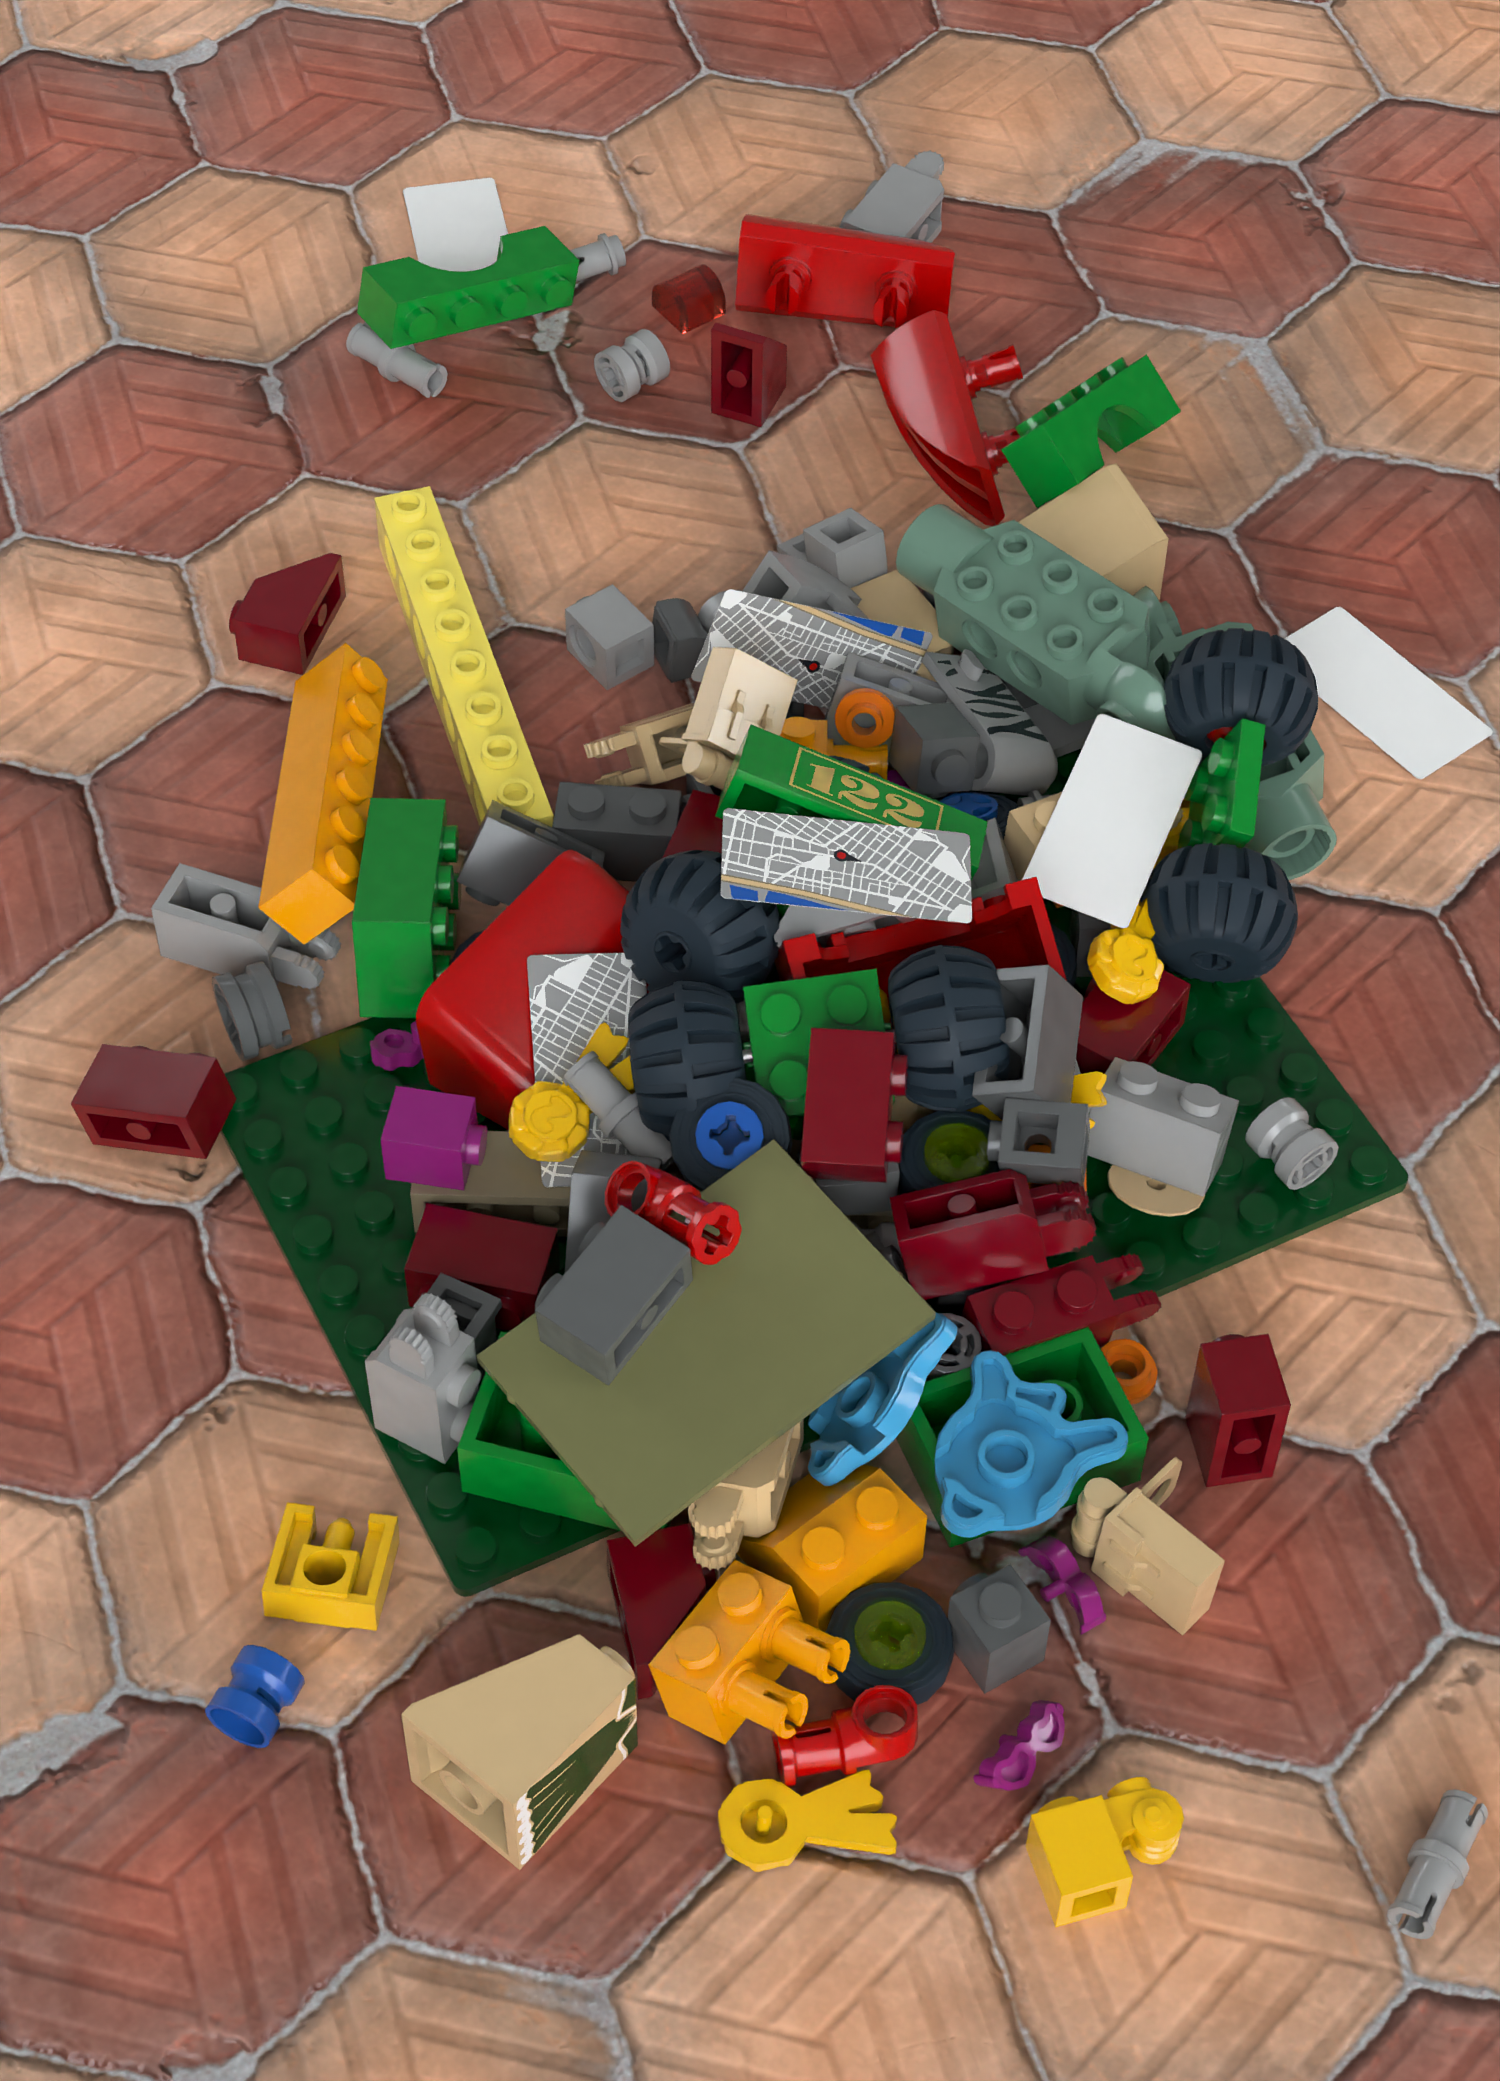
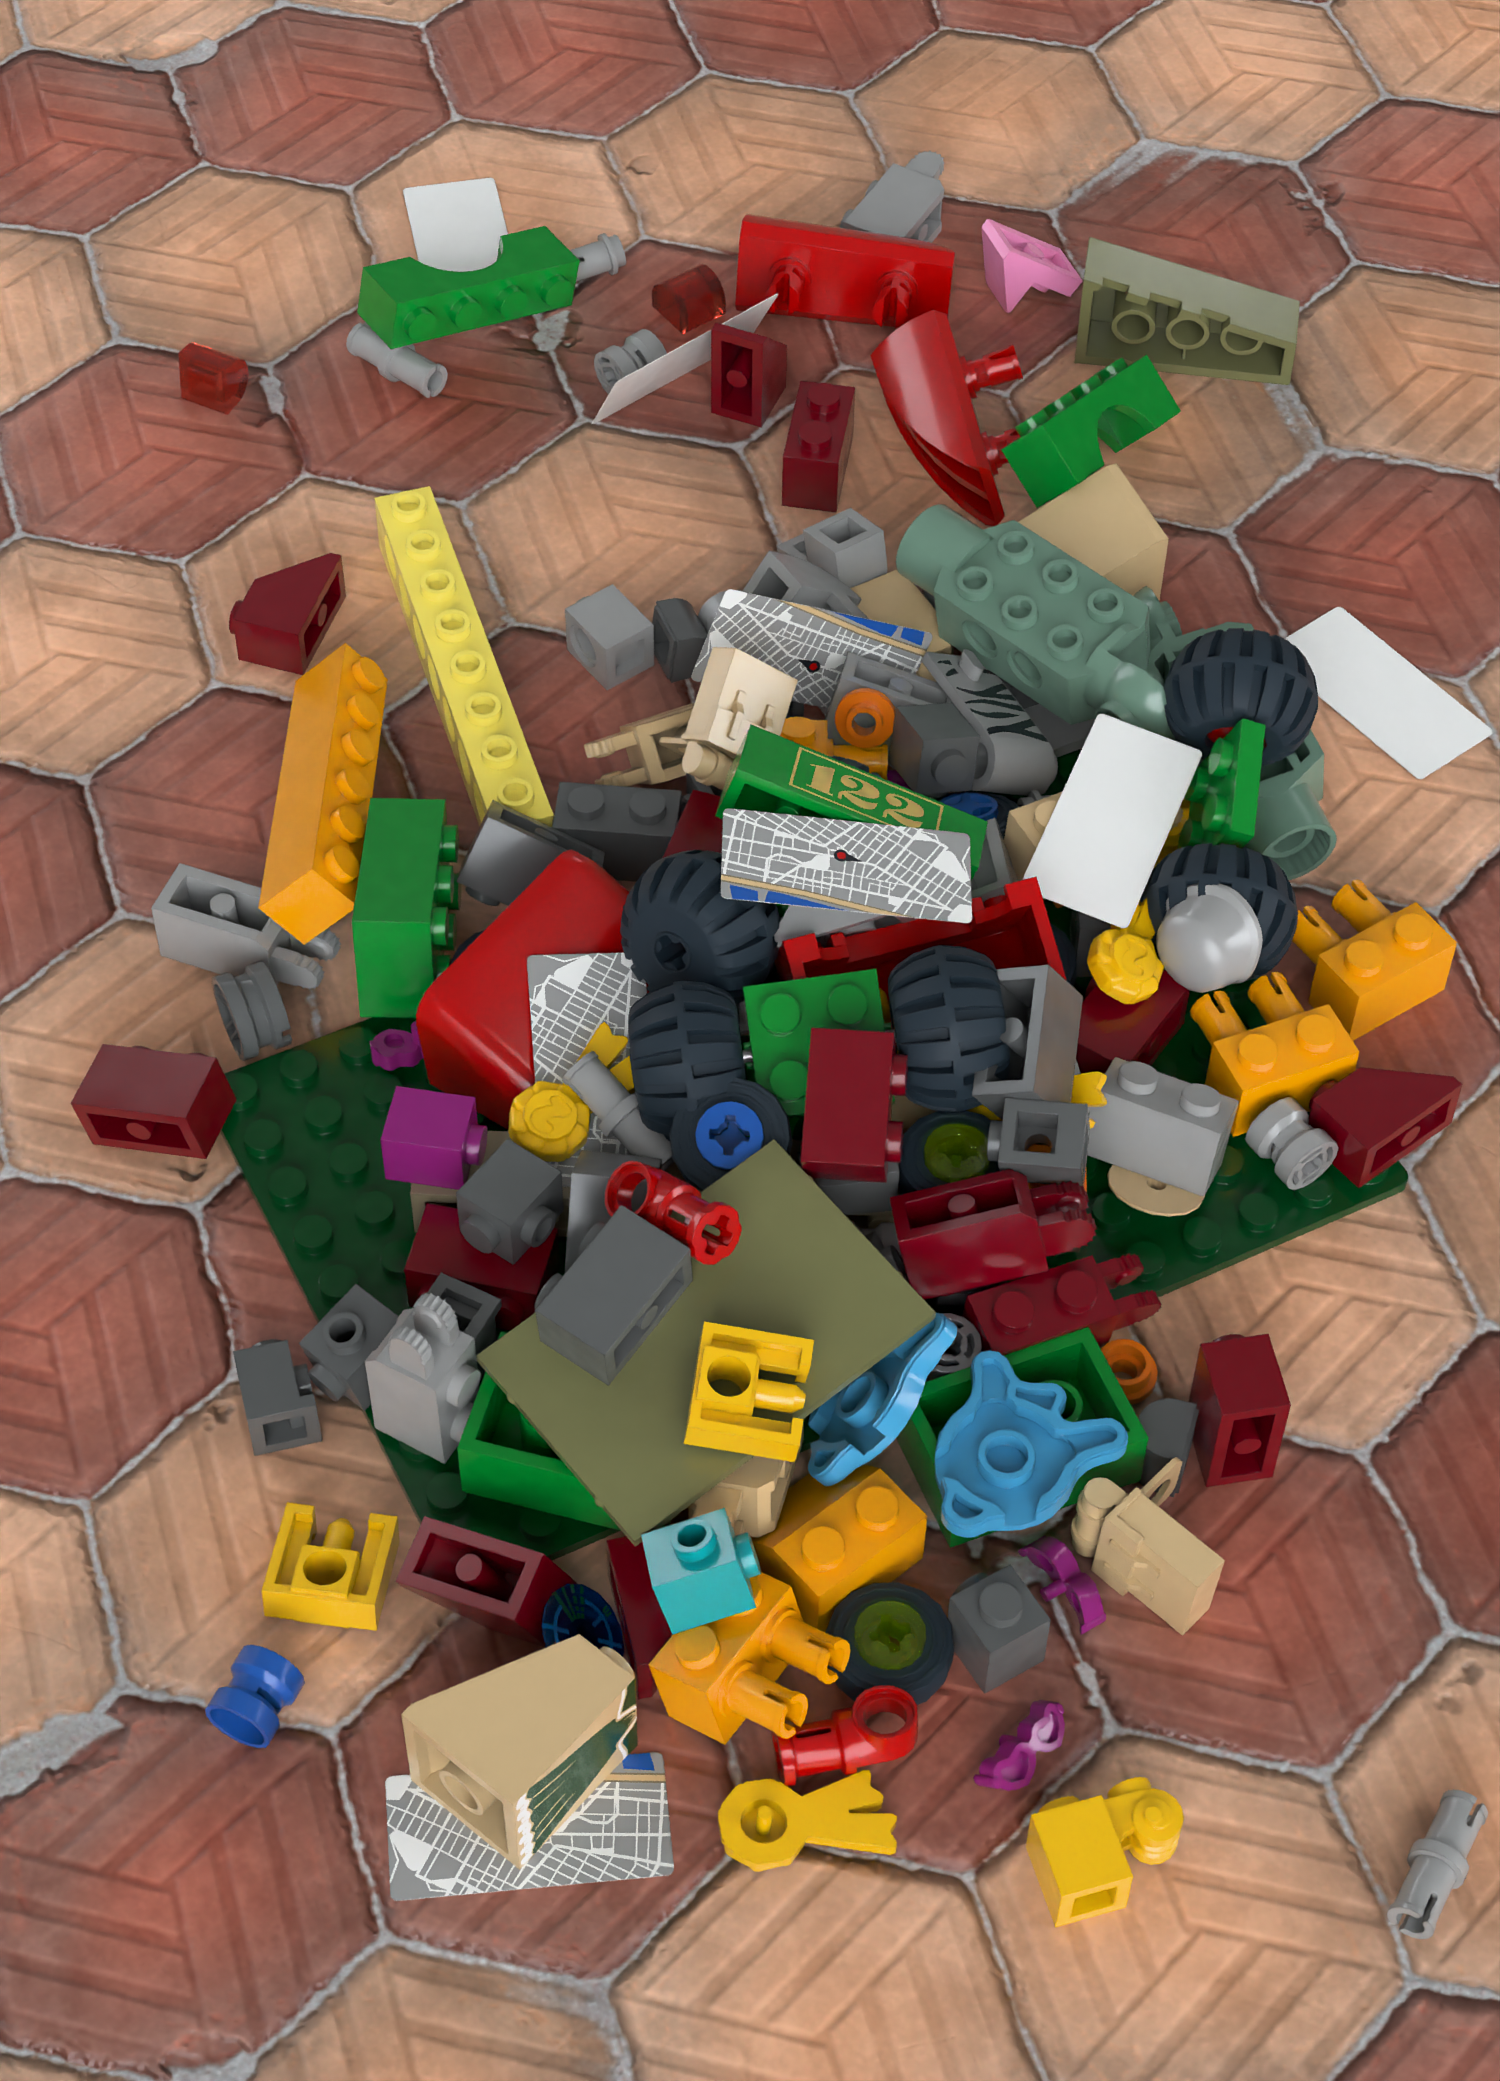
none -> clear red brick [178,342,248,415]
none -> dark grey brick [233,1339,322,1456]
none -> dark grey brick [299,1284,399,1411]
none -> light grey sticker [385,1752,674,1901]
none -> dark red slope [395,1516,577,1648]
none -> dark grey brick [456,1139,564,1265]
none -> piece [542,1584,624,1657]
none -> white sticker [592,294,778,424]
none -> teal brick [641,1508,761,1635]
none -> yellow brick [684,1321,814,1462]
none -> dark red brick [782,381,855,513]
none -> bright pink slope [982,219,1083,313]
none -> olive wedge [1074,237,1300,385]
none -> dark grey brick [1138,1398,1199,1497]
none -> light grey helmet [1156,883,1263,993]
none -> light orange brick [1190,972,1359,1137]
none -> light orange brick [1292,879,1457,1041]
none -> dark red slope [1308,1067,1463,1188]

